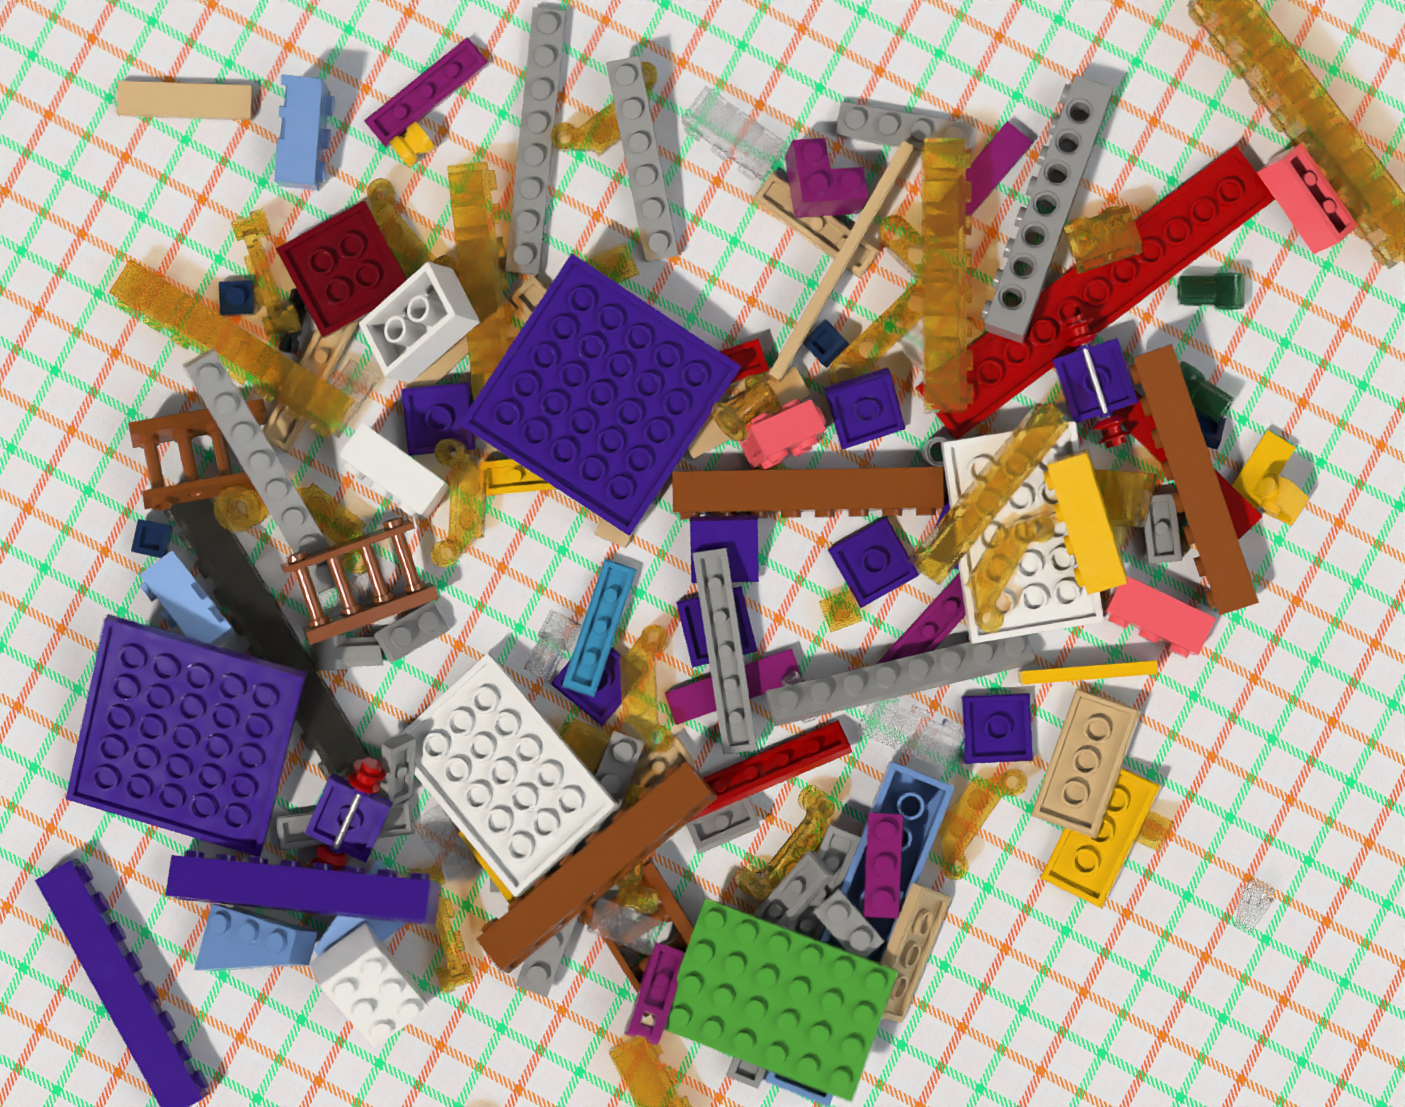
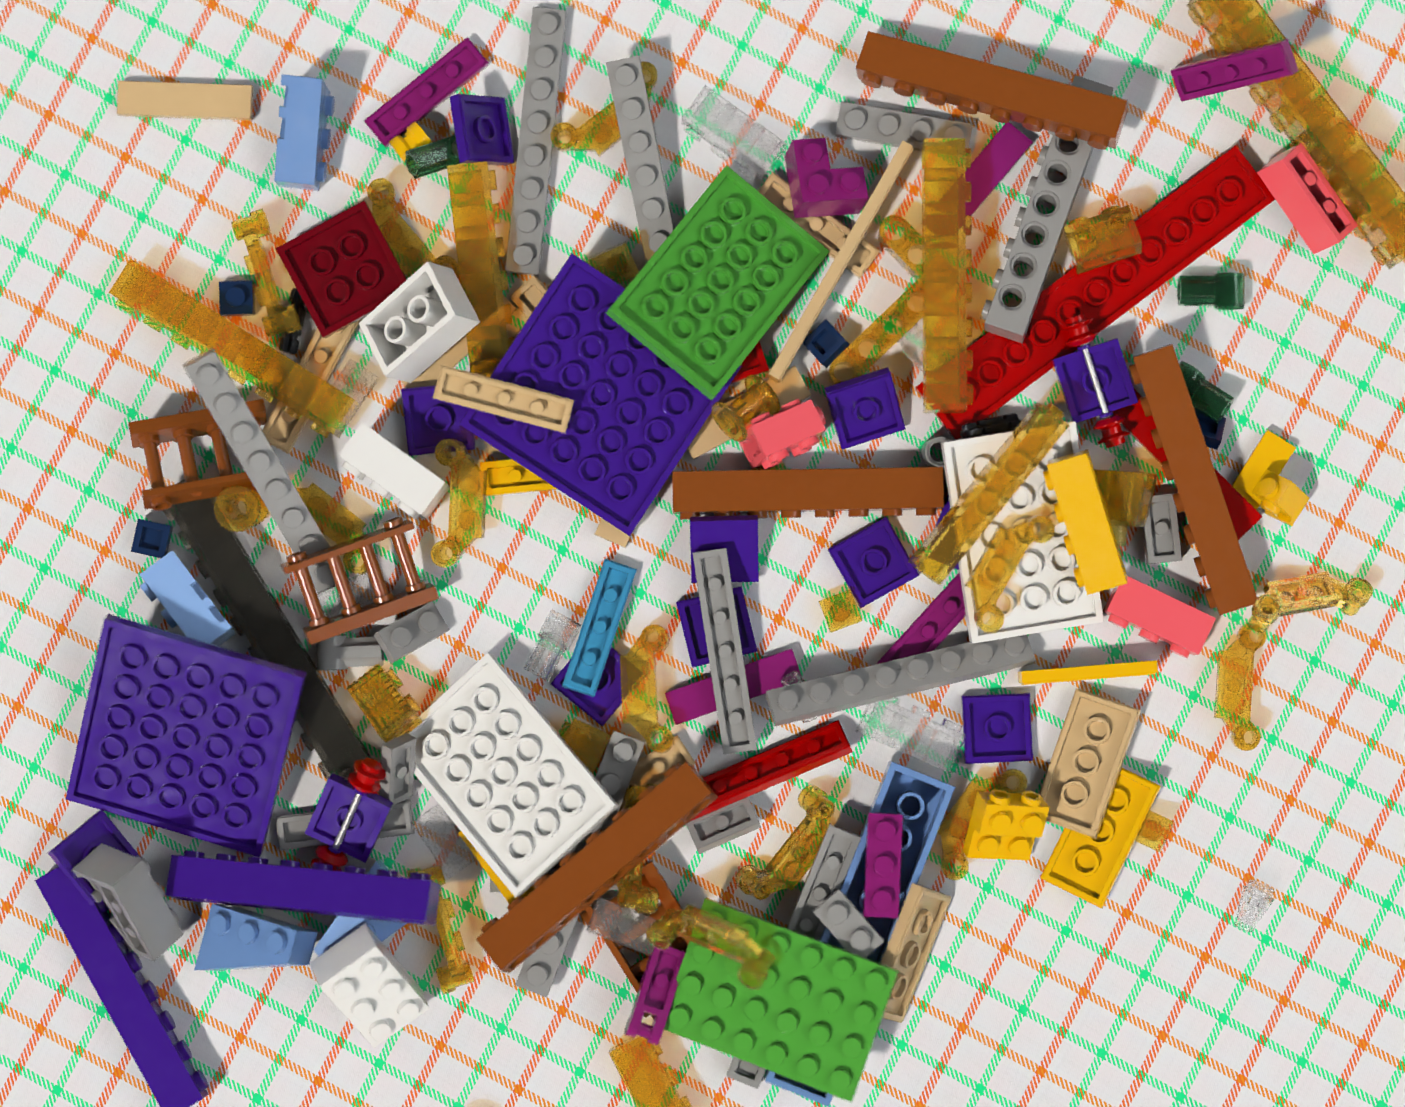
light grey tile [752,850,835,928] -> none
none -> dark purple tile [48,809,140,905]
none -> light grey wedge [72,843,183,961]
none -> clear yellow brick [347,664,423,742]
none -> clear green piece [405,134,464,179]
none -> tan tile [433,365,574,433]
none -> dark purple tile [450,94,515,166]
none -> bright green plate [606,165,830,400]
none -> clear yellow plate [646,904,775,989]
none -> dark orange brick [856,31,1128,150]
none -> black axle [960,413,1022,438]
none -> yellow plate [962,789,1050,860]
none -> magenta tile [1170,39,1299,102]
none -> clear yellow plate [1214,623,1267,751]
none -> clear yellow plate [1249,571,1373,633]

